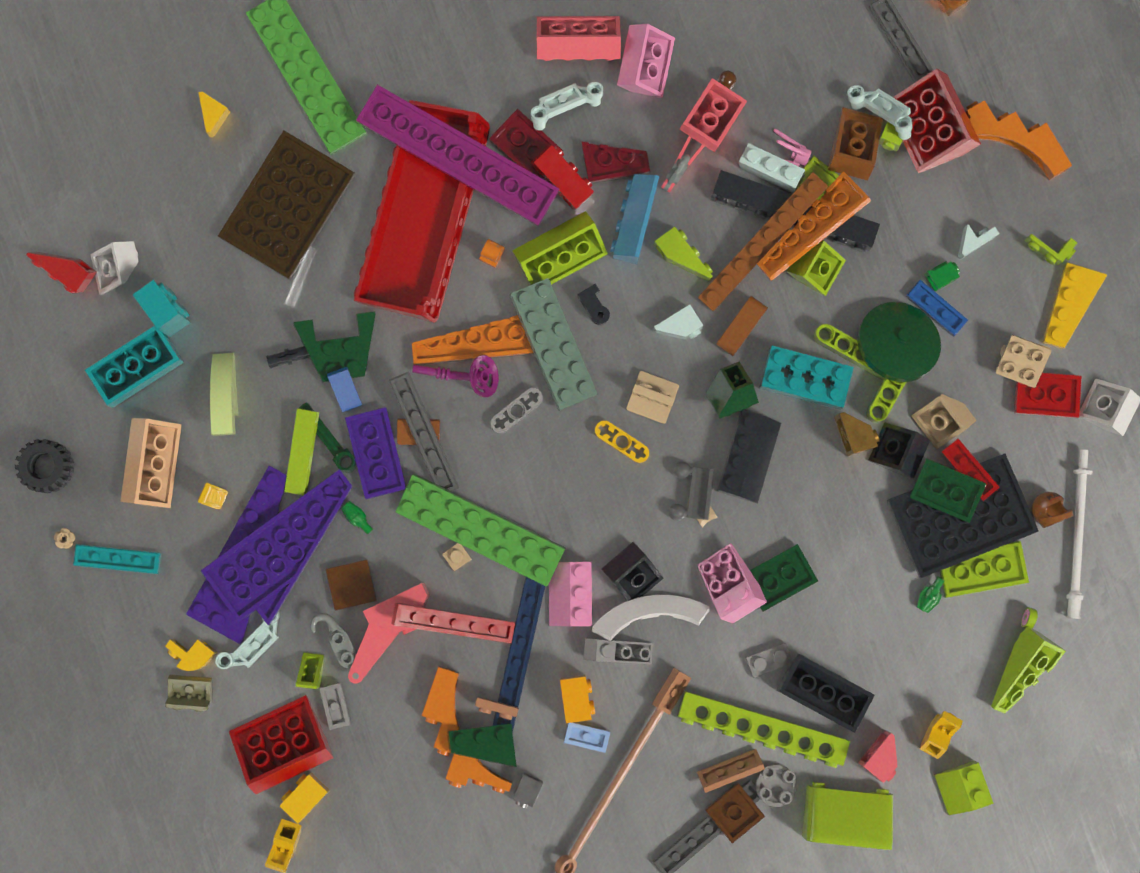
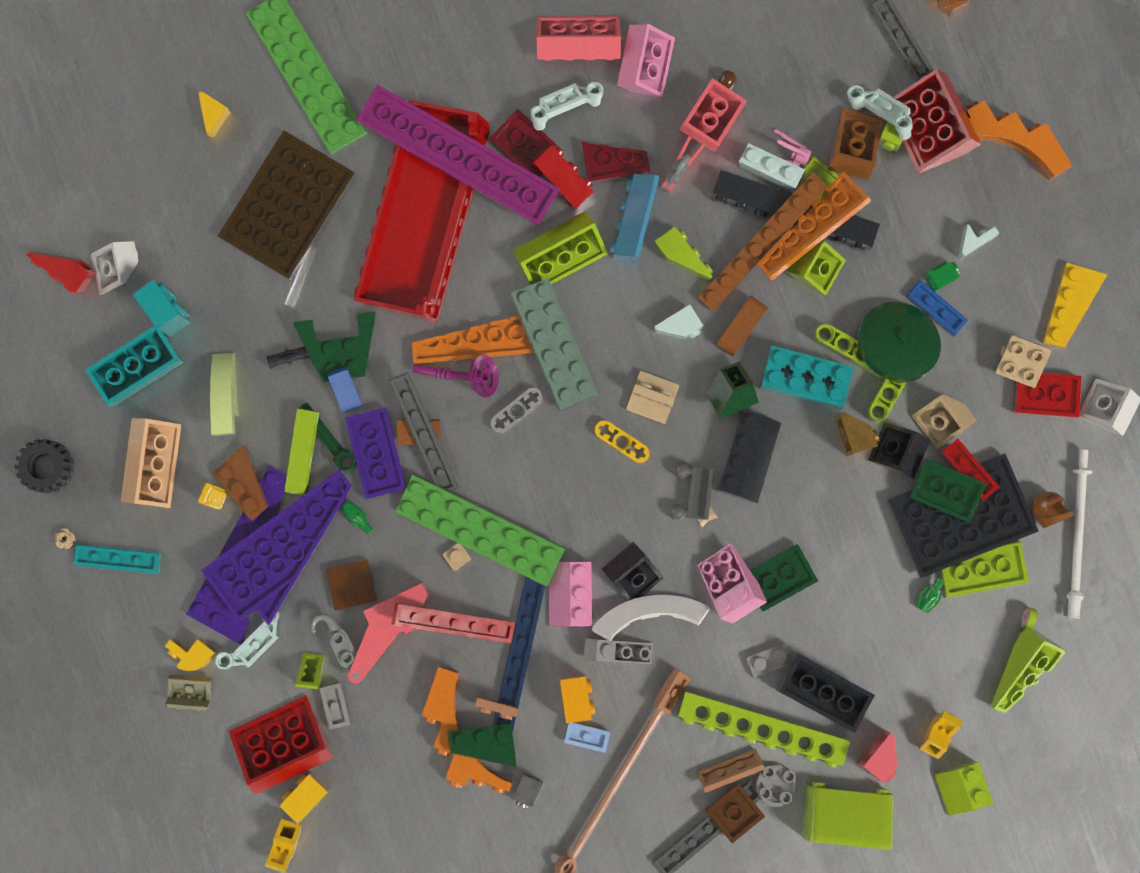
orange leg [479,239,505,268] -> none
black leg [577,283,610,325] -> none
lime bracket [1025,234,1077,266] -> none
none -> dark orange wing [213,445,268,520]

